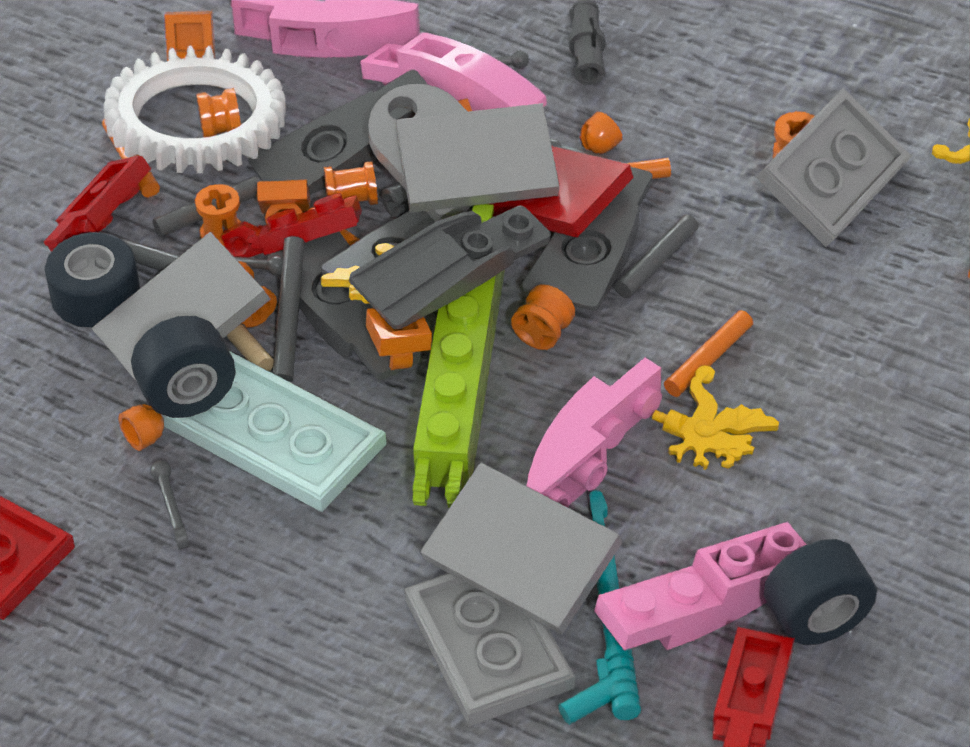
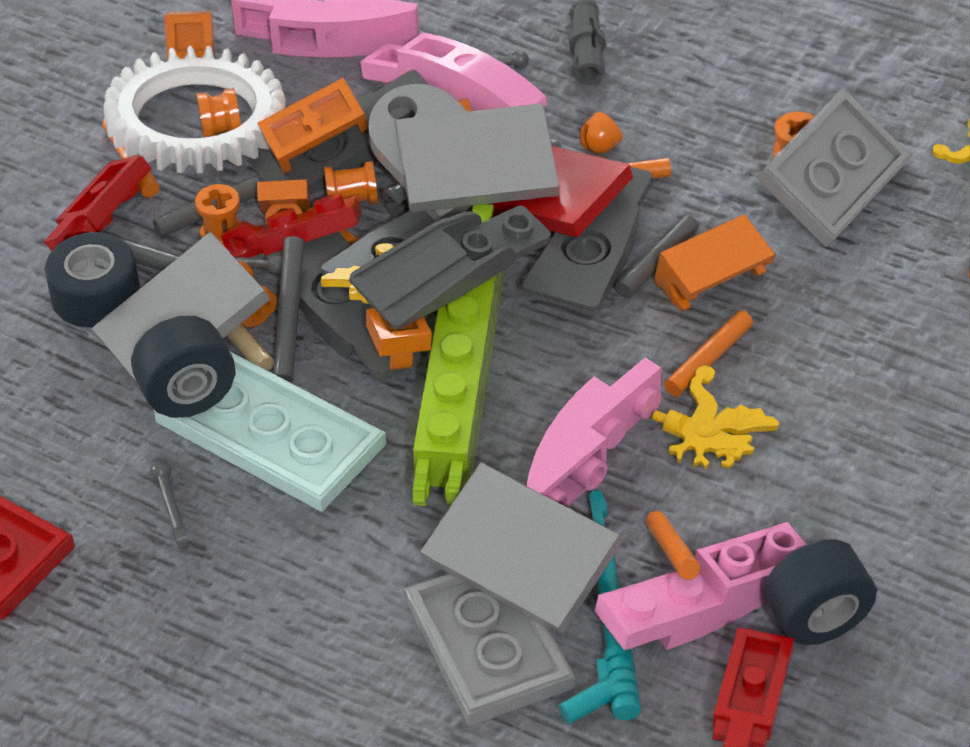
orange hinge [118,404,164,451] -> none
orange wheel [511,284,575,350] -> none
none -> orange hinge [257,78,369,174]
none -> orange piece [645,511,701,580]
none -> orange hinge [654,214,775,311]

